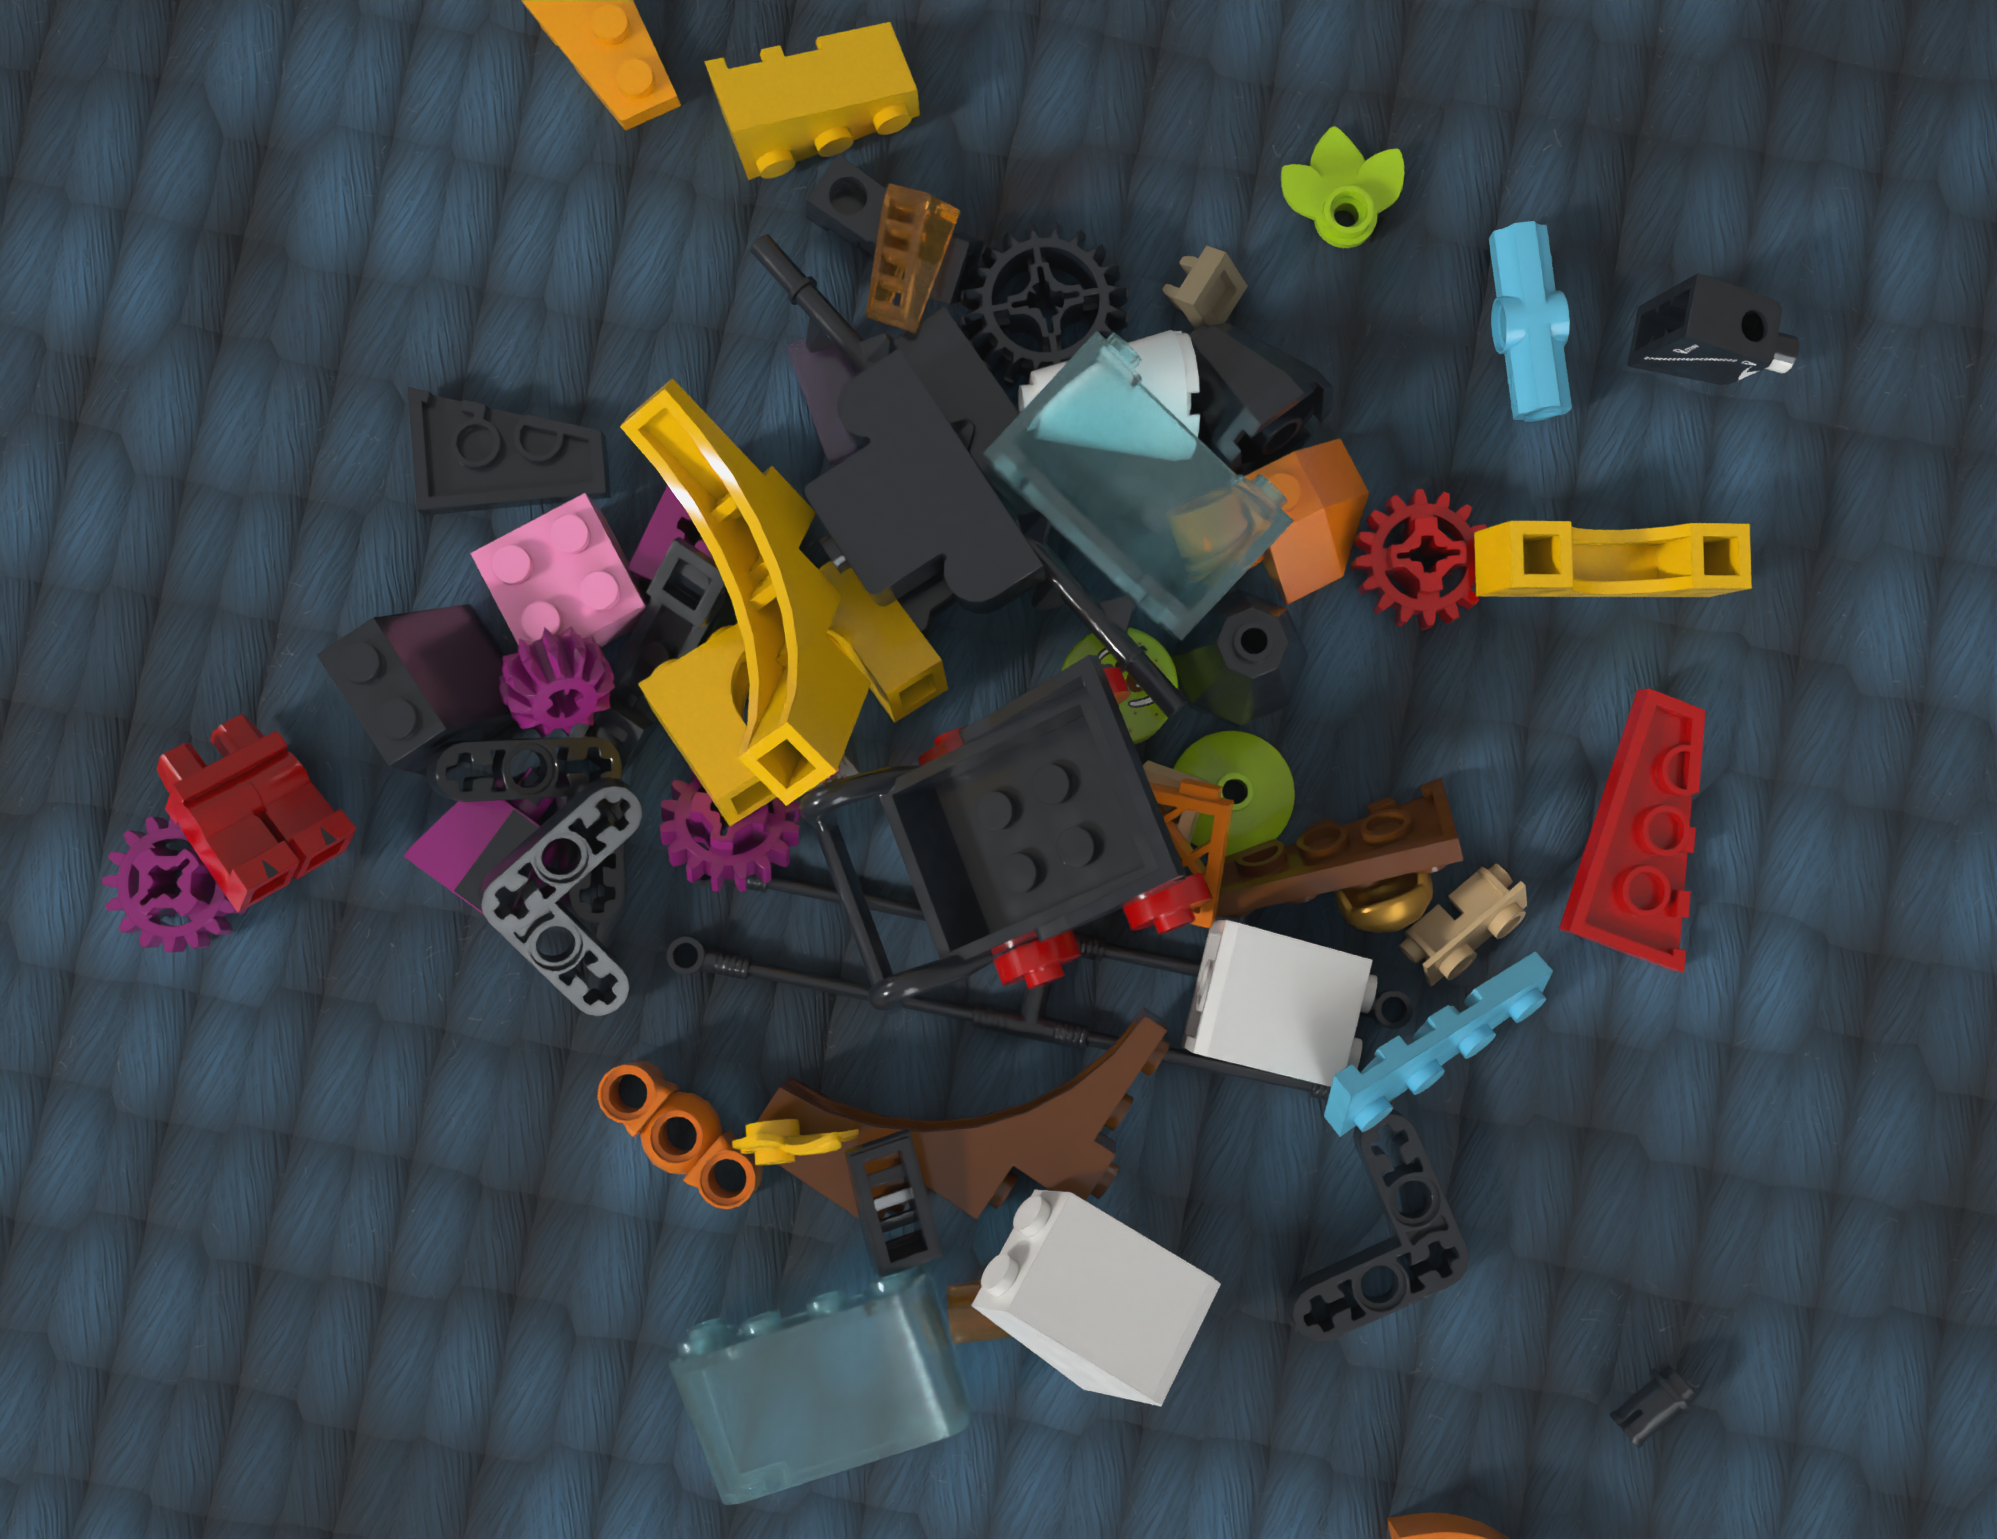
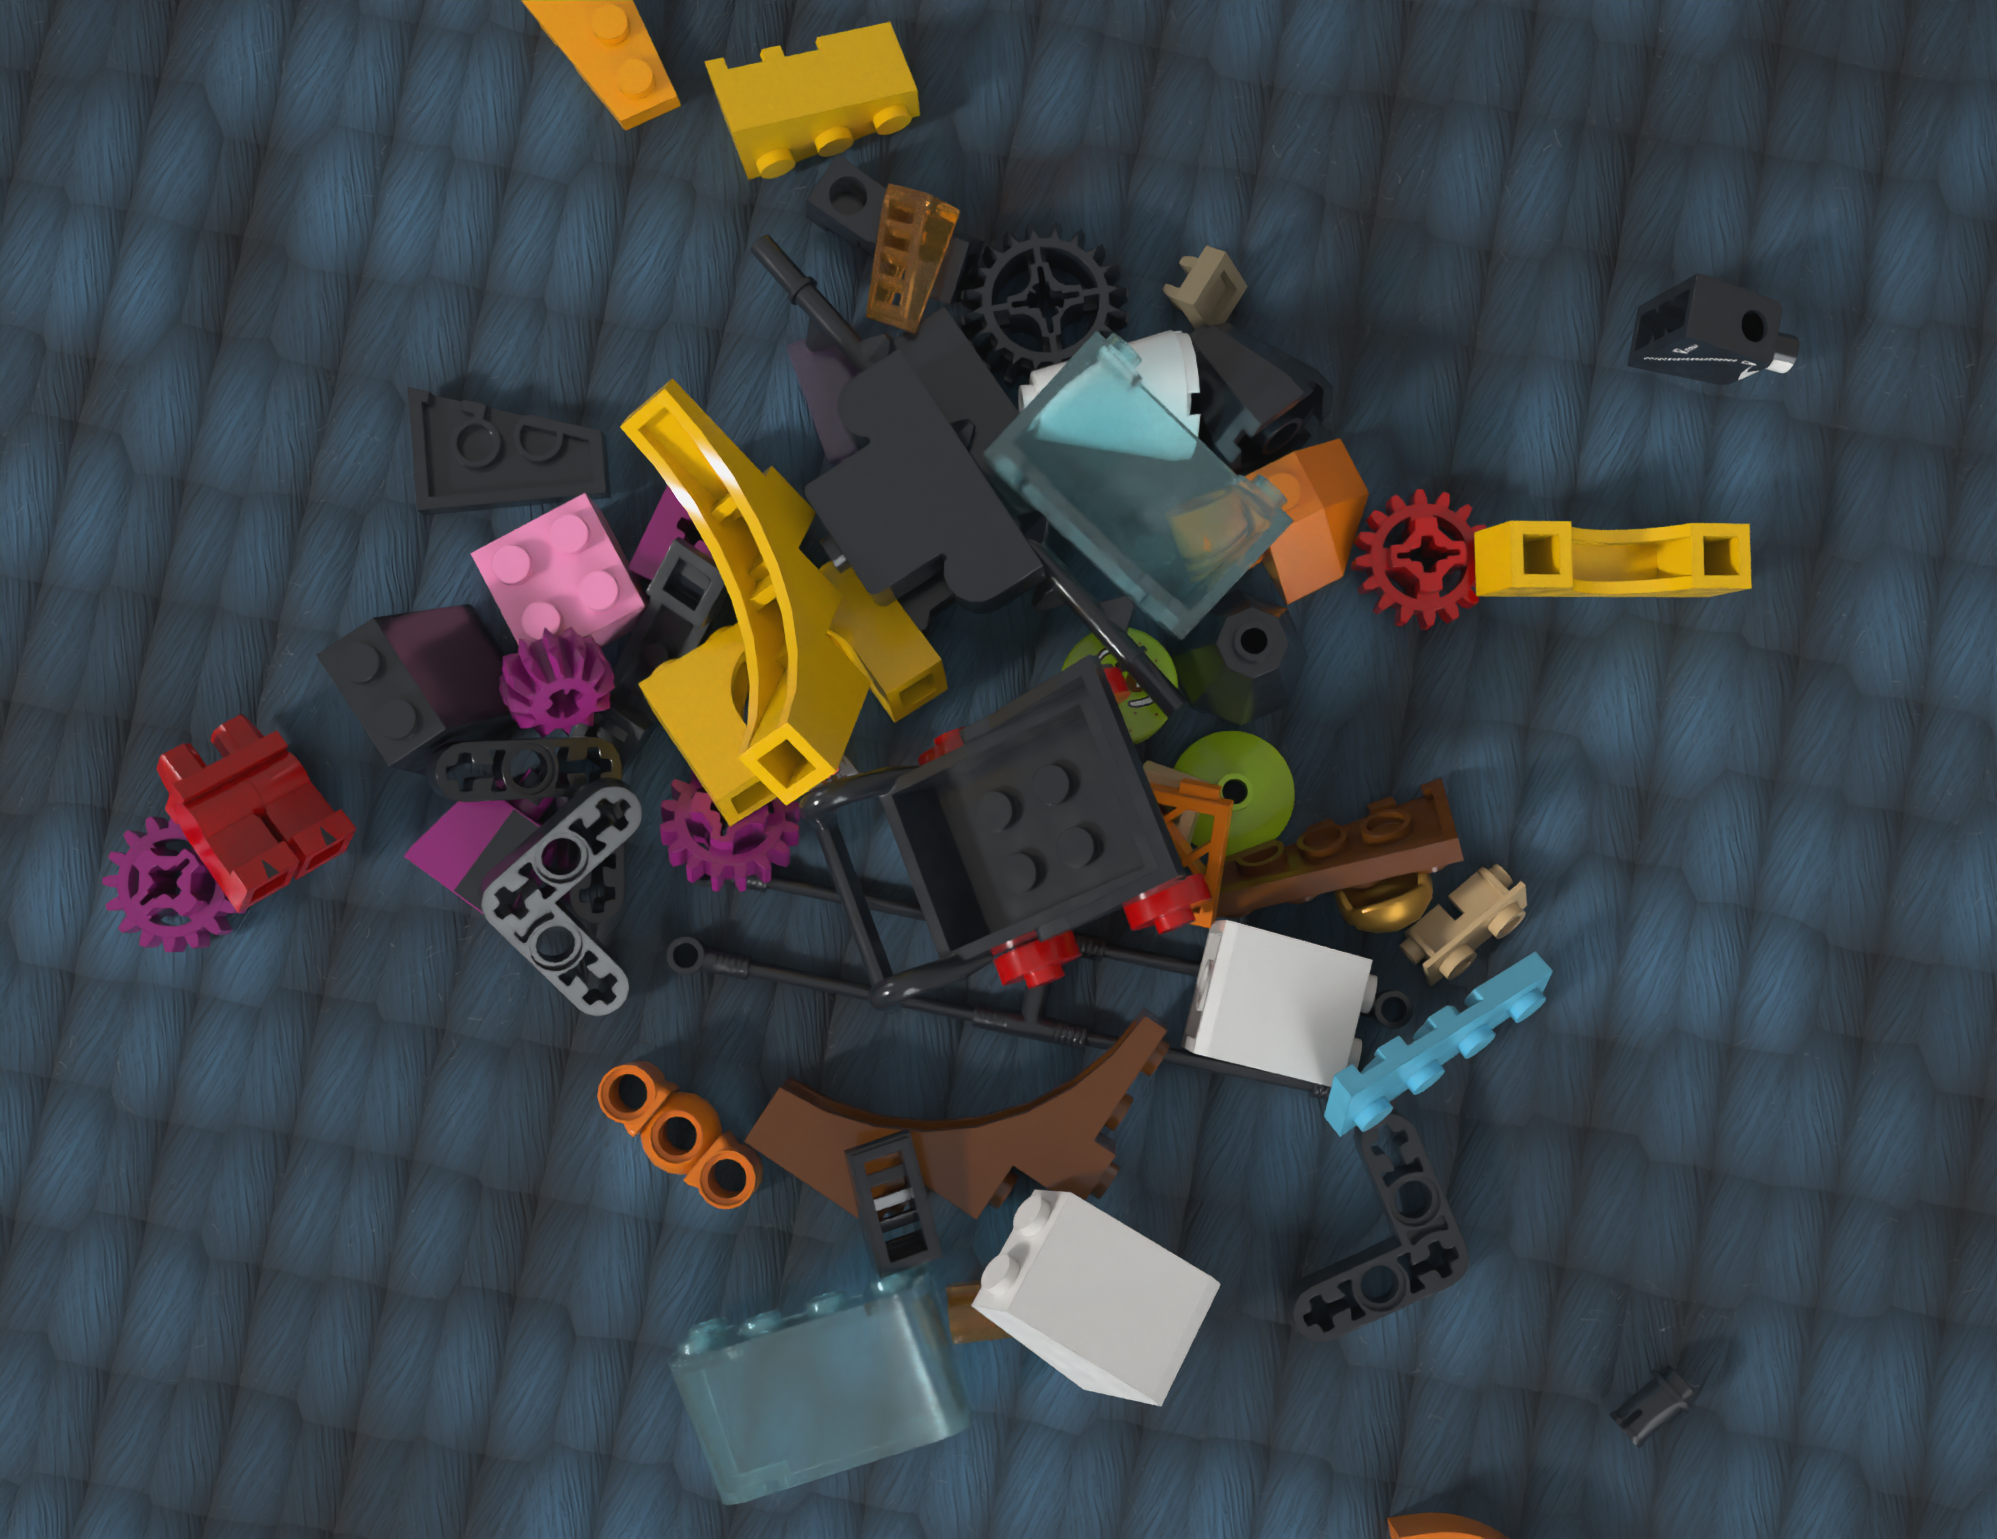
yellow plate [732,1119,859,1166] -> none
lime plate [1281,126,1404,248] -> none
medium azure piece [1489,221,1572,422] -> none
red wing [1559,688,1706,973] -> none

